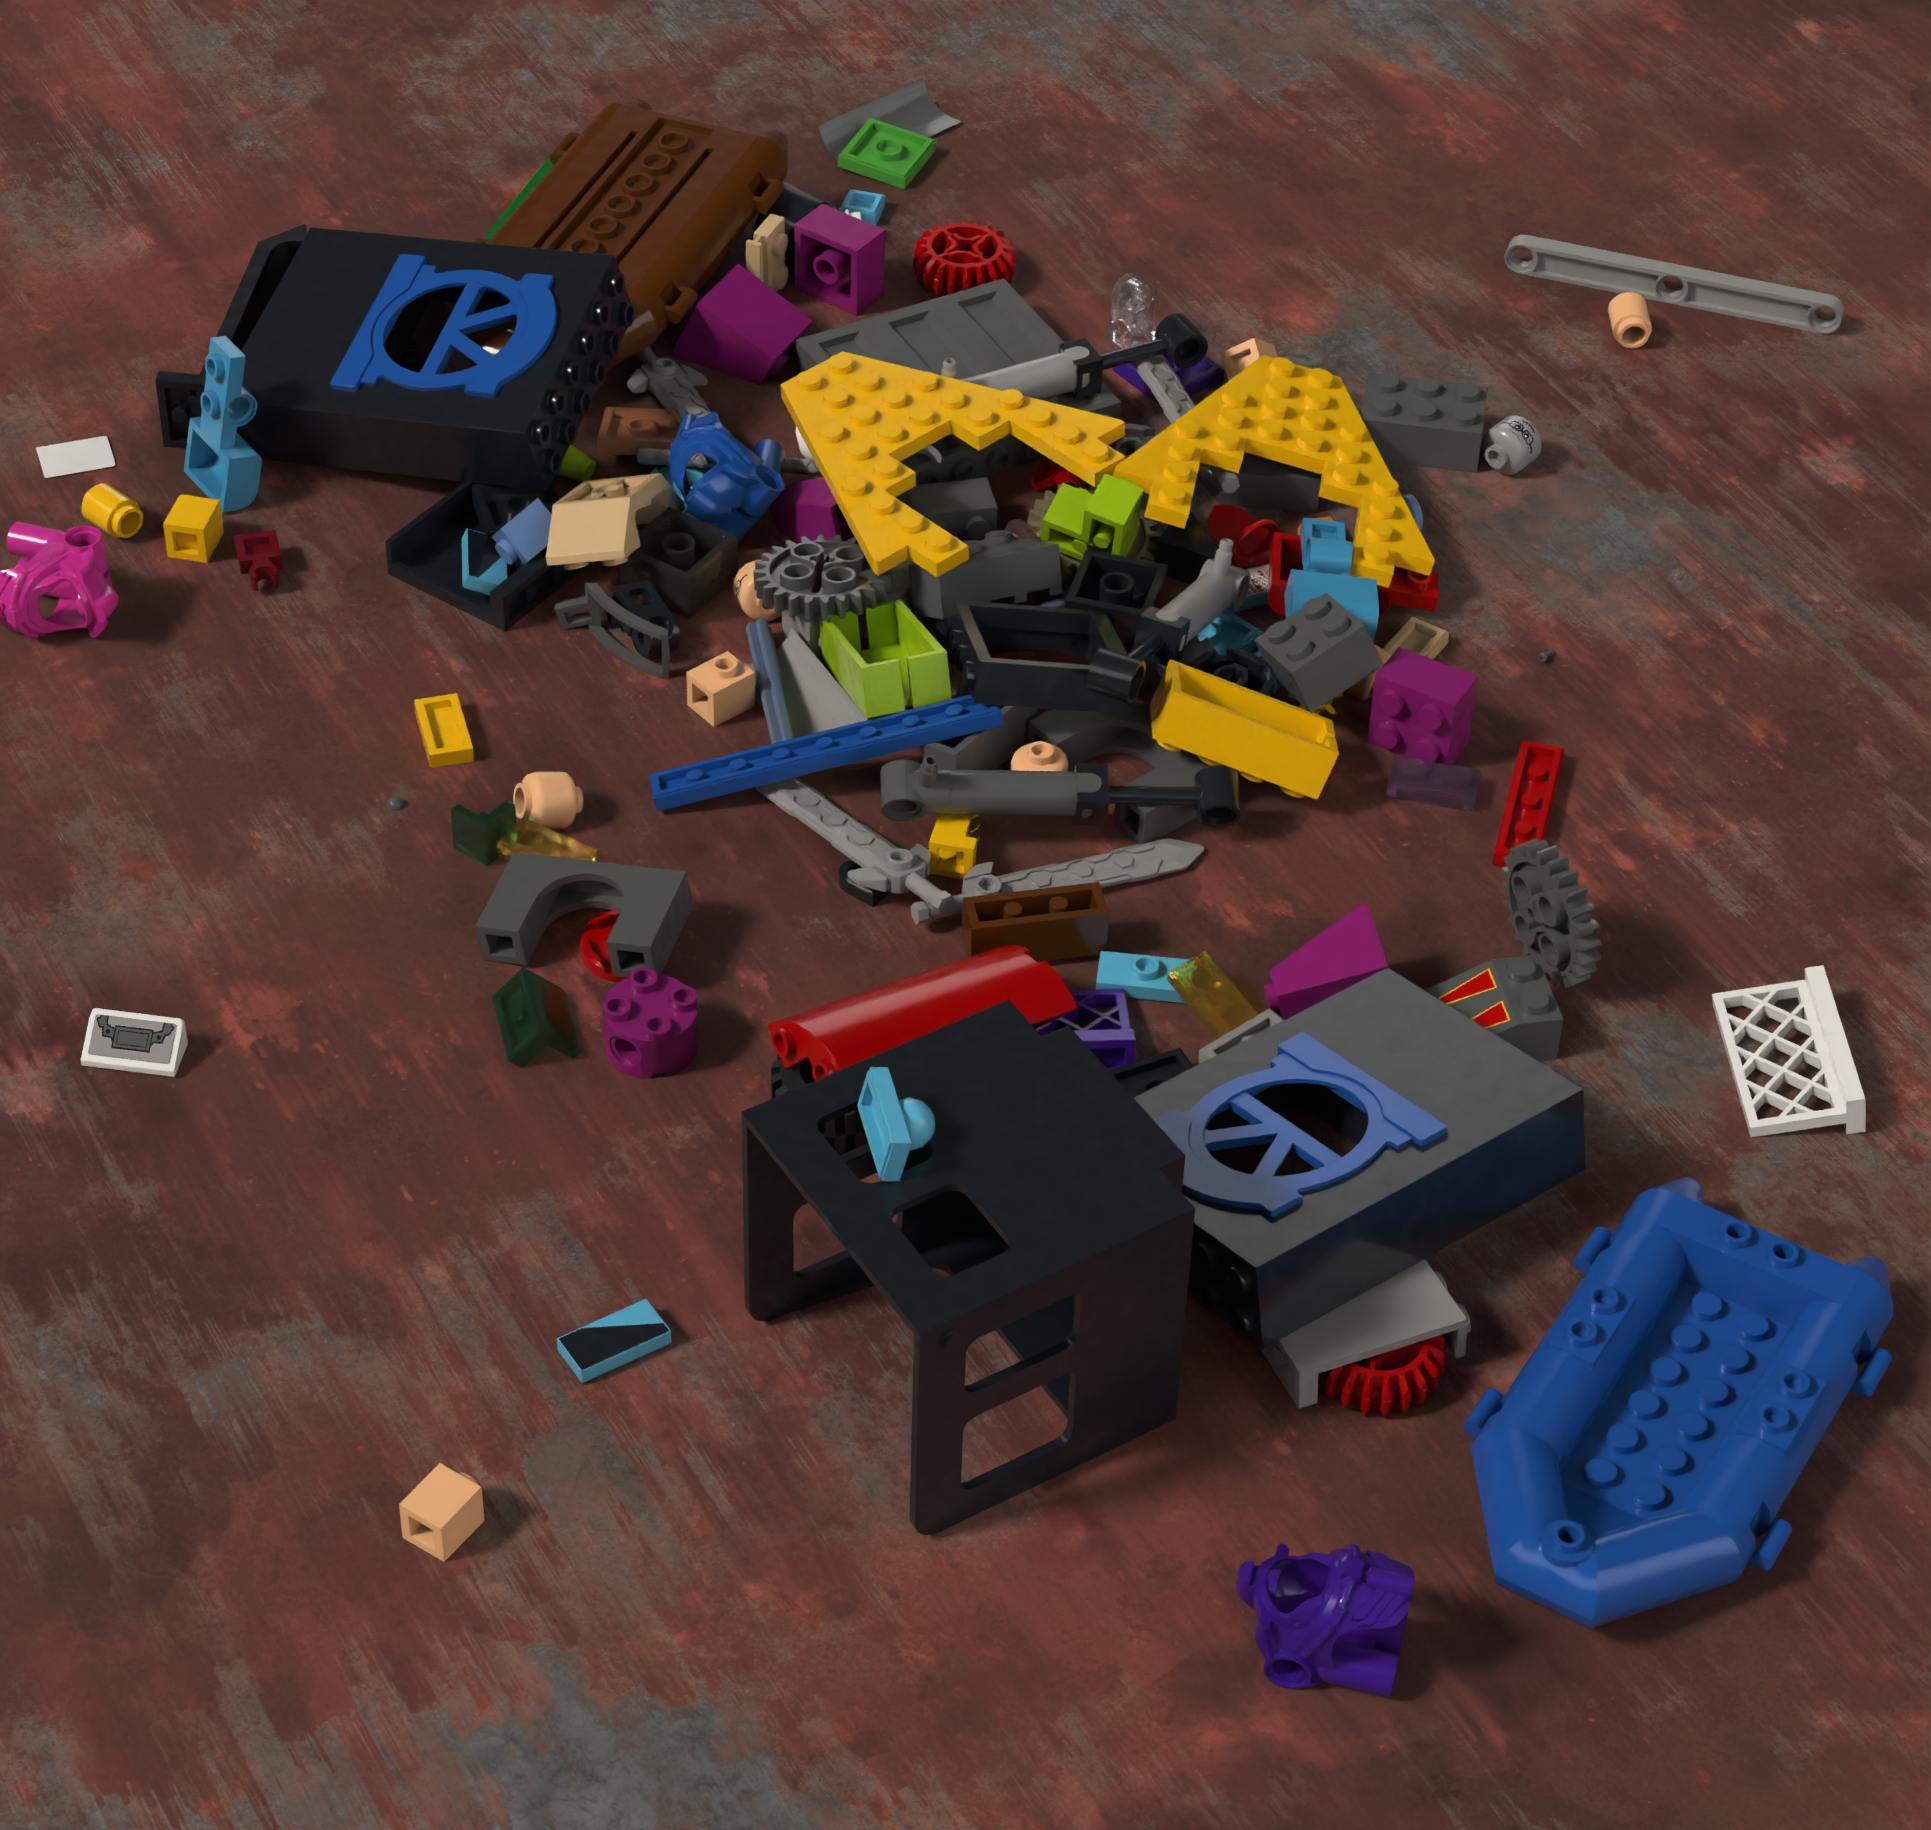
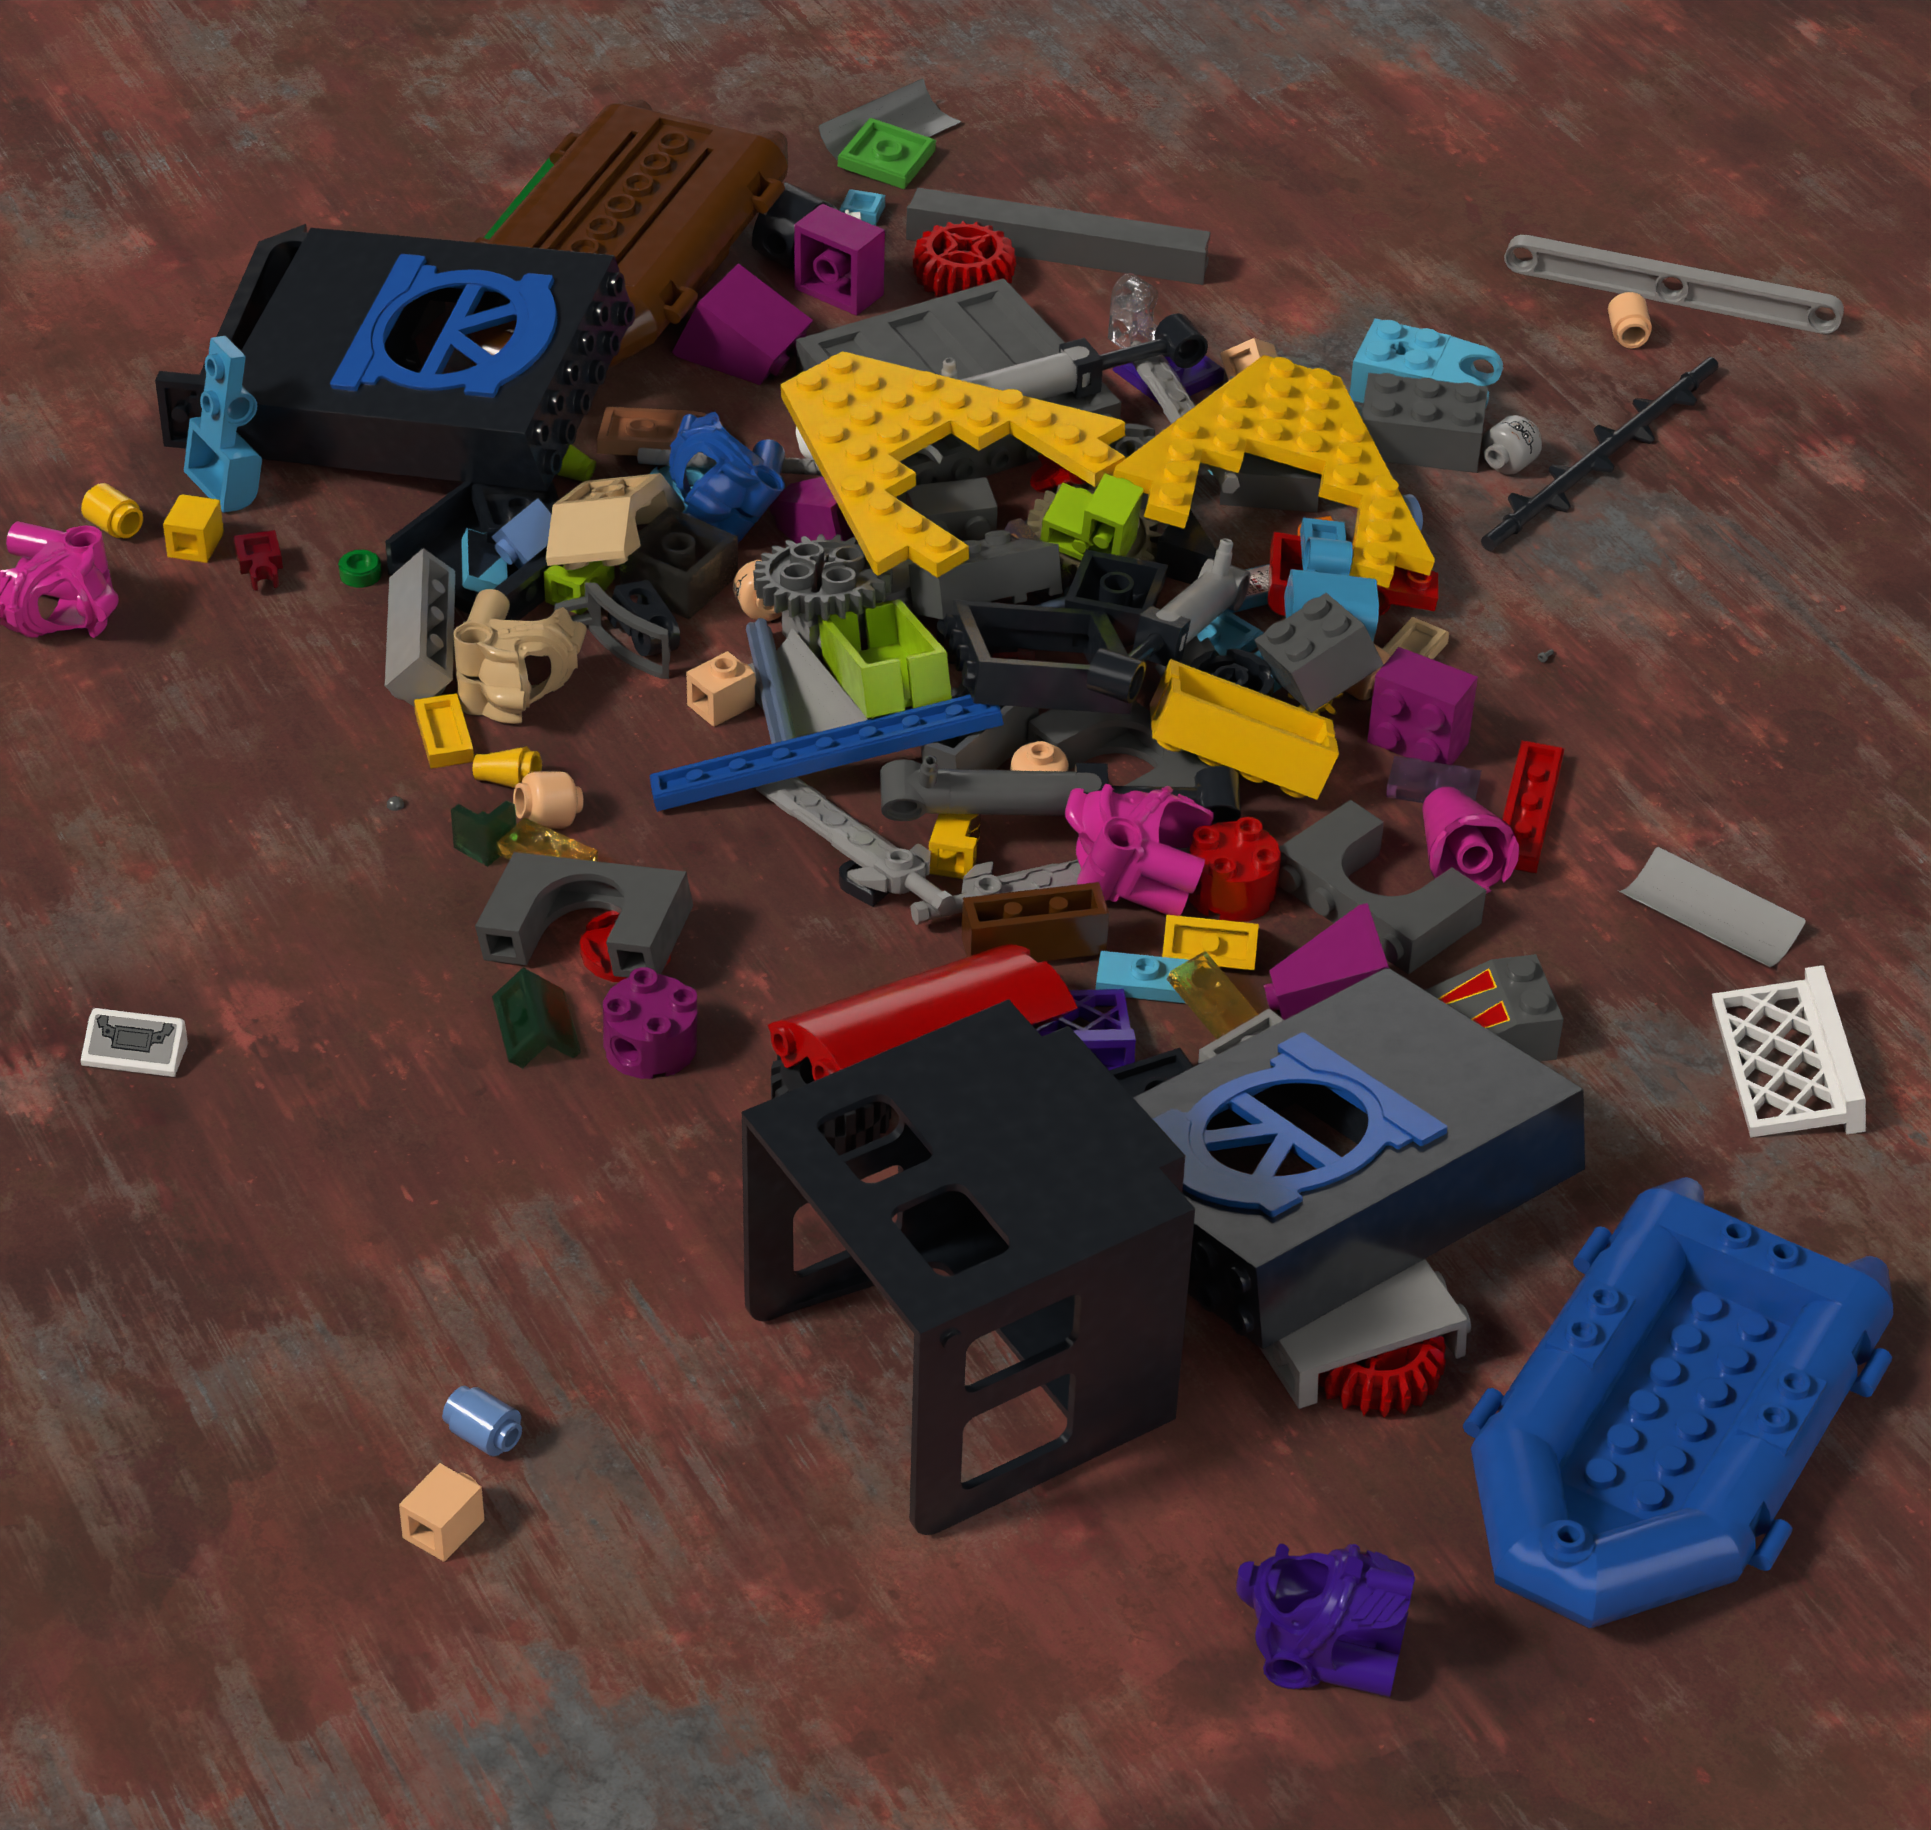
white sticker [36,436,116,479] -> none
tile [557,1299,672,1383] -> none
light grey sword [627,346,732,464] -> none
tan plate [746,214,788,292] -> none
medium azure tile [857,1067,935,1181] -> none
red piece [1207,504,1281,570] -> none
dark grey gear [1500,838,1602,989] -> none
none -> green tile [338,550,382,588]
none -> light grey brick [385,548,455,707]
none -> medium blue brick [442,1386,522,1457]
none -> tan helmet [454,589,587,724]
none -> yellow cone [473,746,542,788]
none -> lime leg [544,561,615,615]
none -> dark grey tile [906,188,1211,285]
none -> dark pink helmet [1065,784,1214,916]
none -> yellow panel [1162,915,1259,970]
none -> red brick [1188,817,1281,922]
none -> dark grey arch [1278,800,1486,975]
none -> medium azure brick [1349,318,1503,409]
none -> dark pink cone [1422,787,1519,894]
none -> black plant [1481,357,1719,551]
none -> light grey sticker [1617,847,1806,967]

